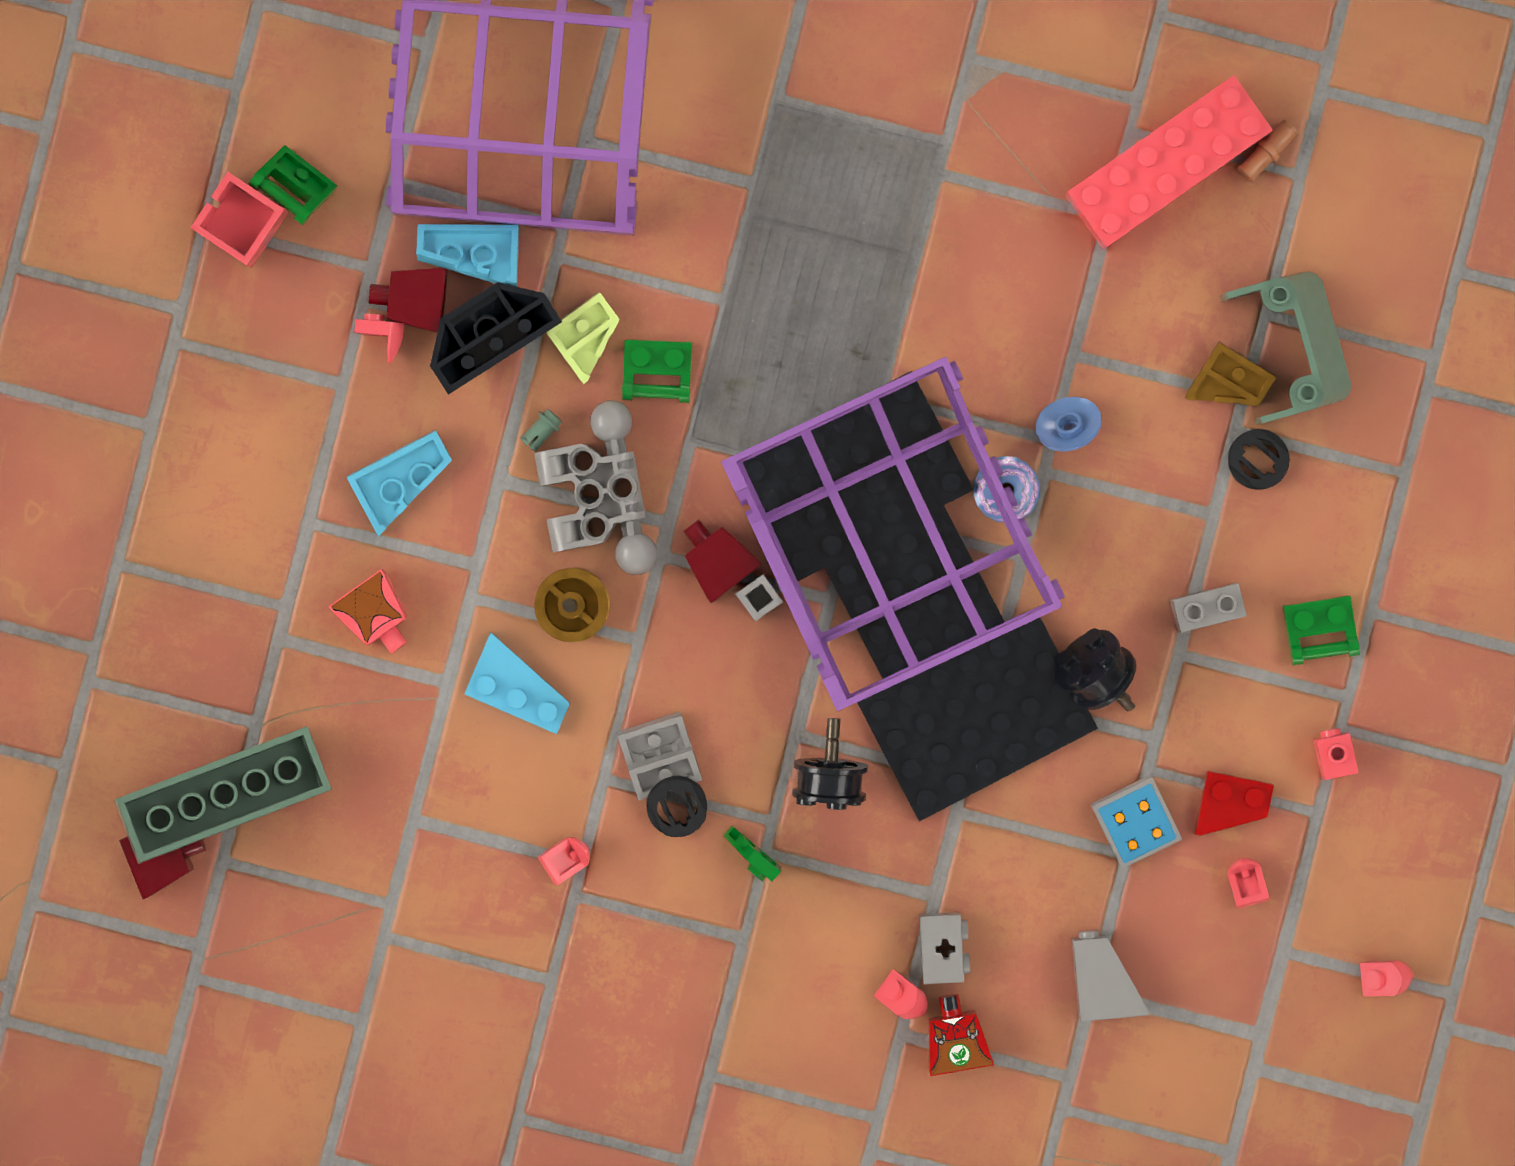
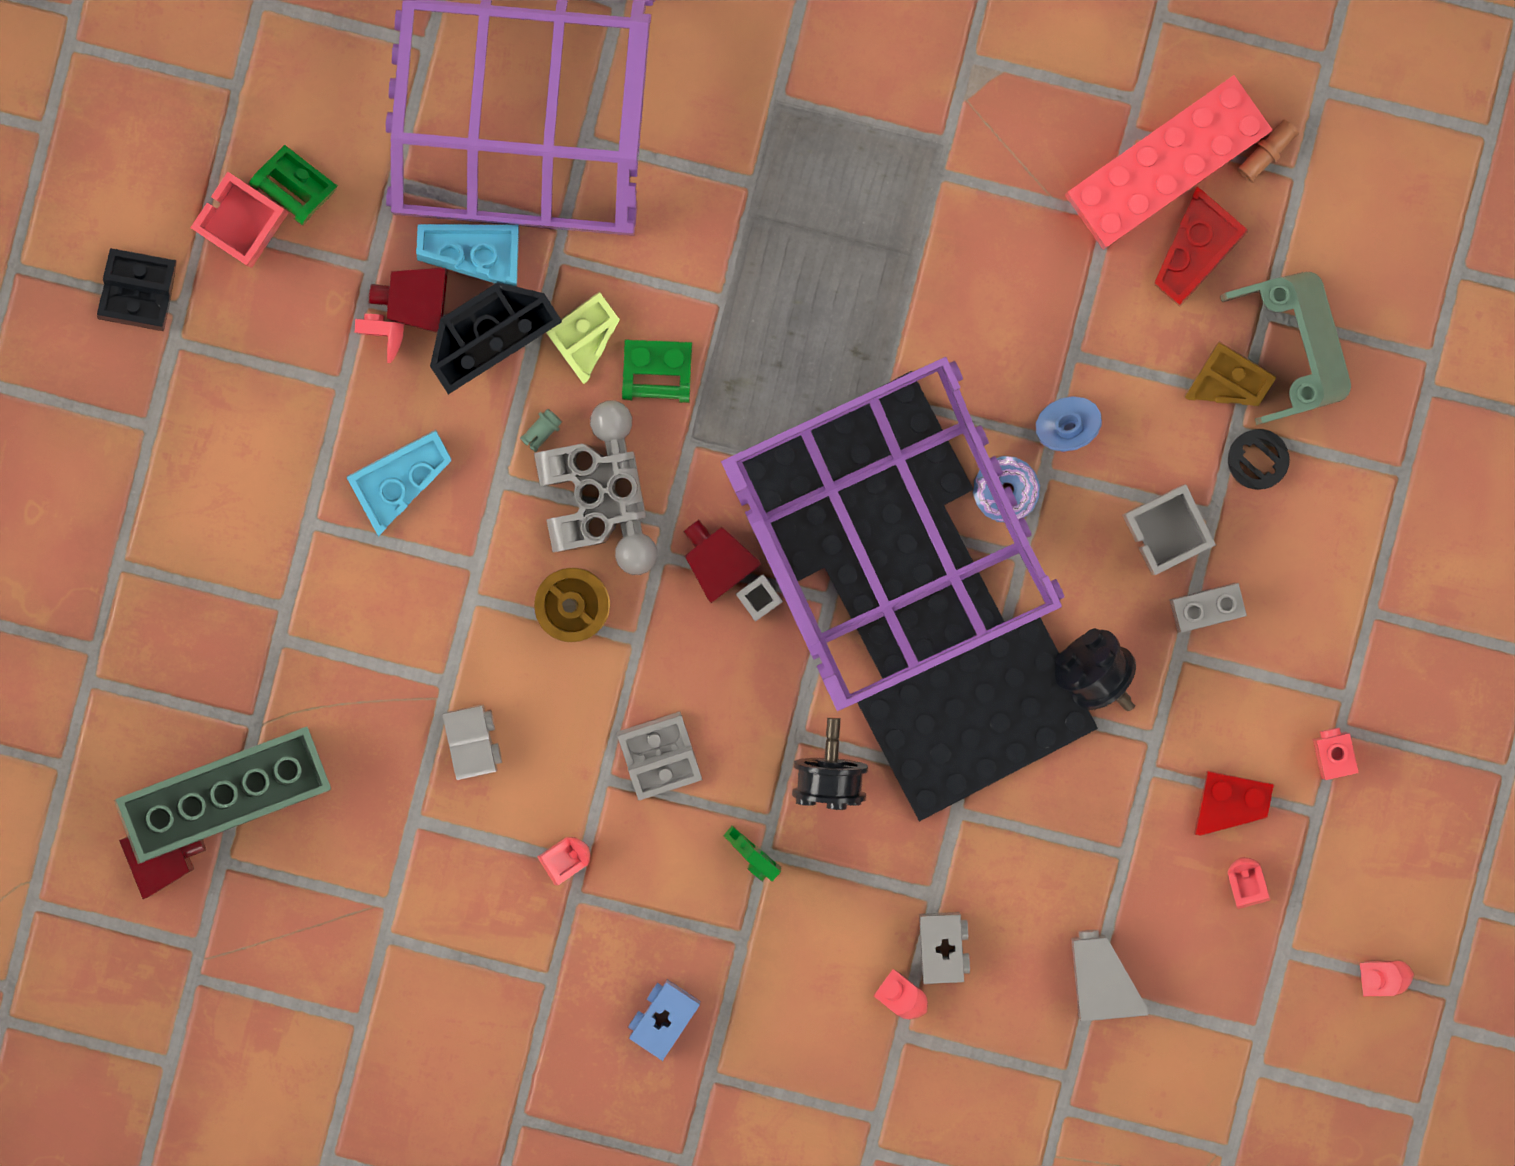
torso [329,569,408,654] -> none
medium azure wing [464,632,570,734] -> none
black piece [647,776,707,837] -> none
torso [929,994,994,1076] -> none
dark azure slope [1090,774,1182,869] -> none
green plate [1283,596,1360,666] -> none
none -> black slope [97,248,177,331]
none -> light grey brick [443,704,502,780]
none -> medium blue brick [628,979,701,1061]
none -> light grey piece [1122,484,1216,575]
none -> red wing [1154,186,1248,306]

